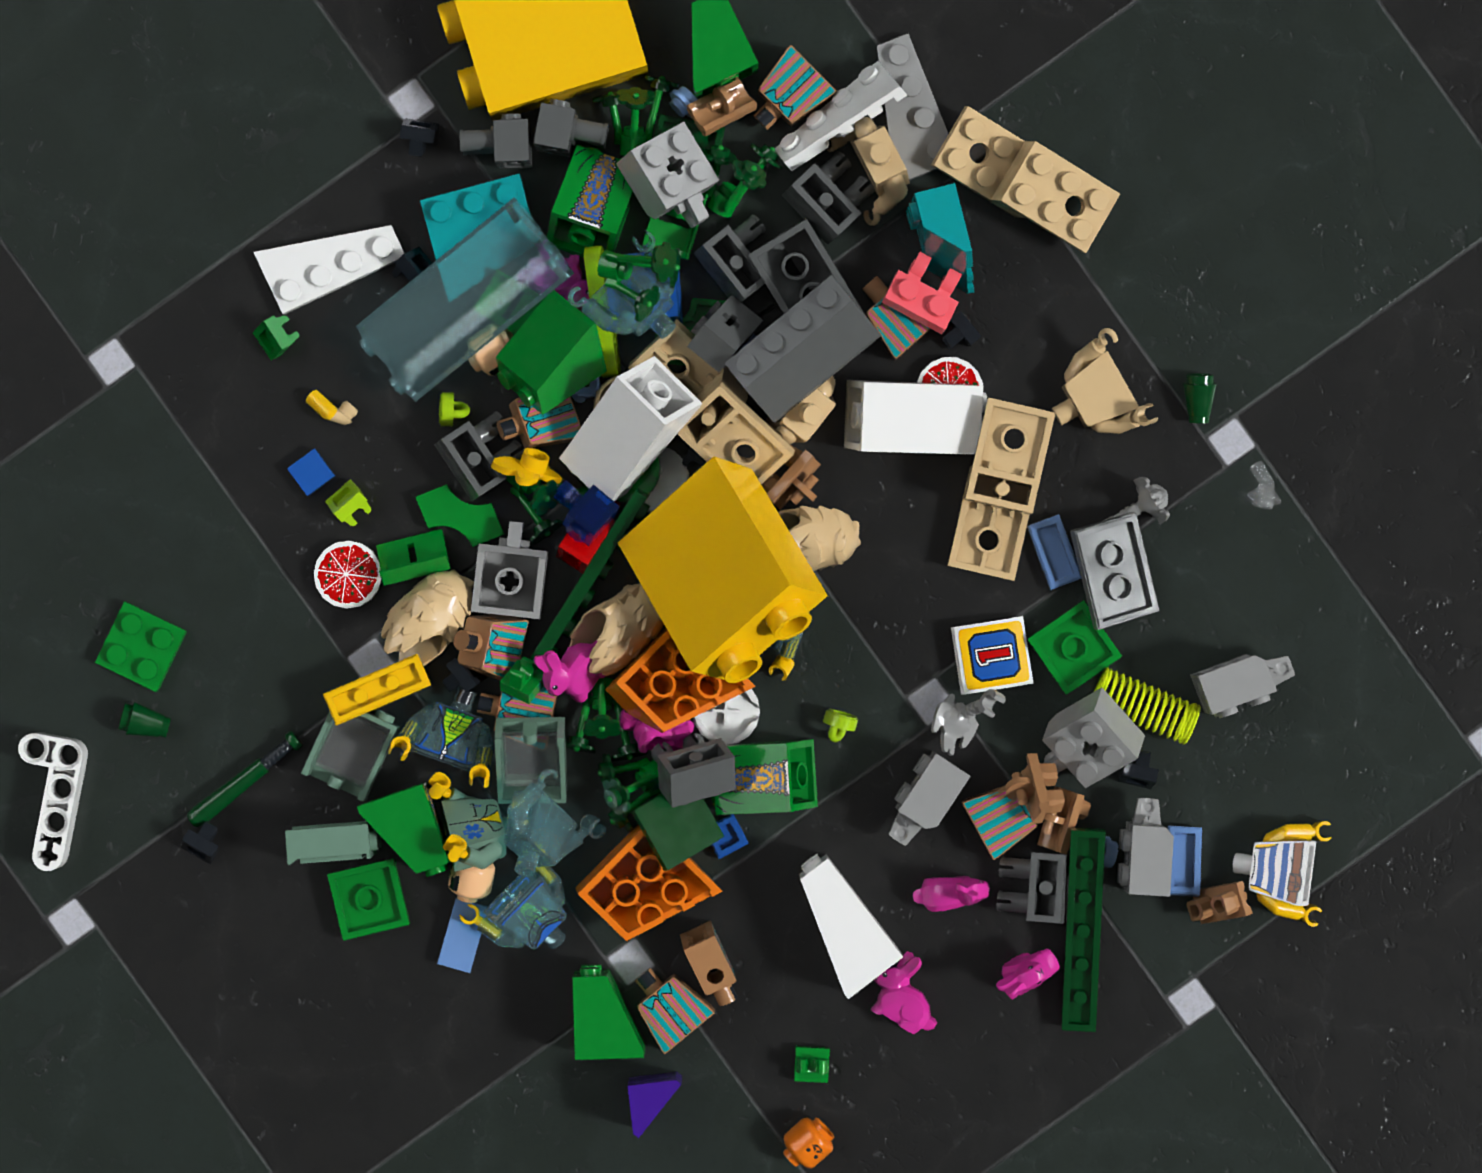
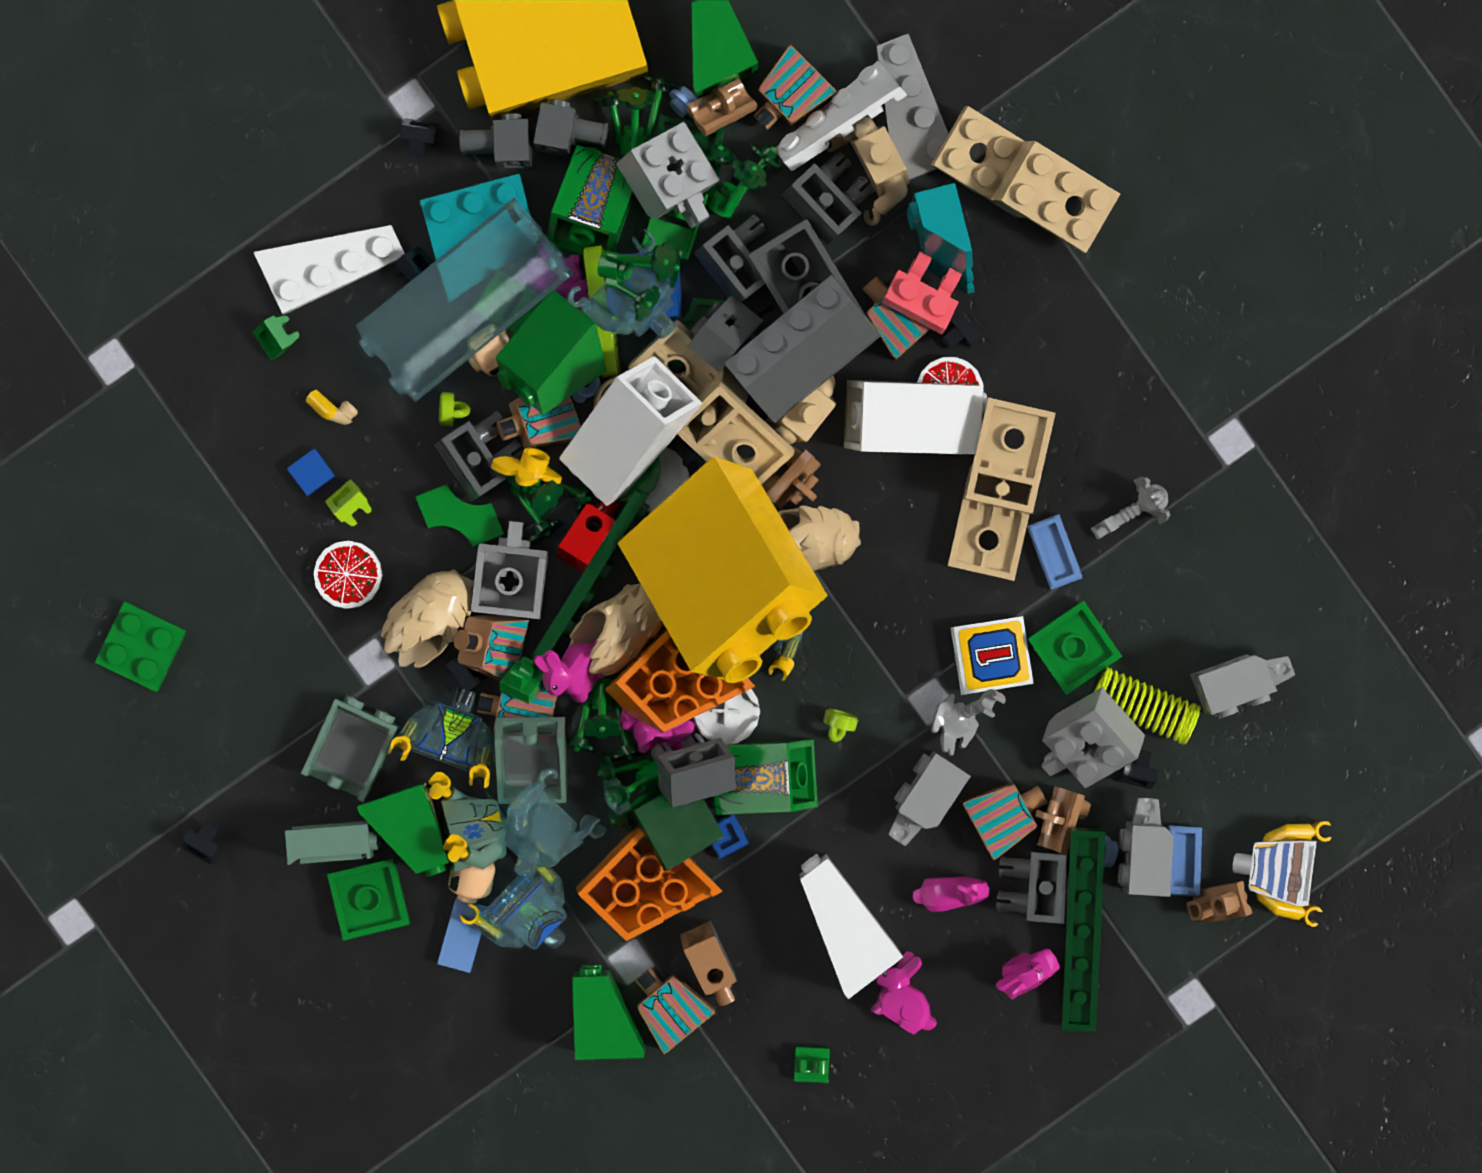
white beam [18,732,88,871] -> none
dark green cone [118,702,171,738] -> none
dark green piece [187,731,303,828] -> none
yellow tile [323,654,431,726] -> none
green piece [376,529,450,586] -> none
clear blue brick [554,480,620,546] -> none
dark purple slope [627,1072,682,1139] -> none
orange head [783,1118,834,1168] -> none
medium nougat hips [1005,753,1065,823] -> none
tan torso [1052,328,1158,434] -> none
tile [1070,512,1159,630] -> none
dark green cone [1183,373,1217,423] -> none
clear plate [1248,461,1281,510] -> none

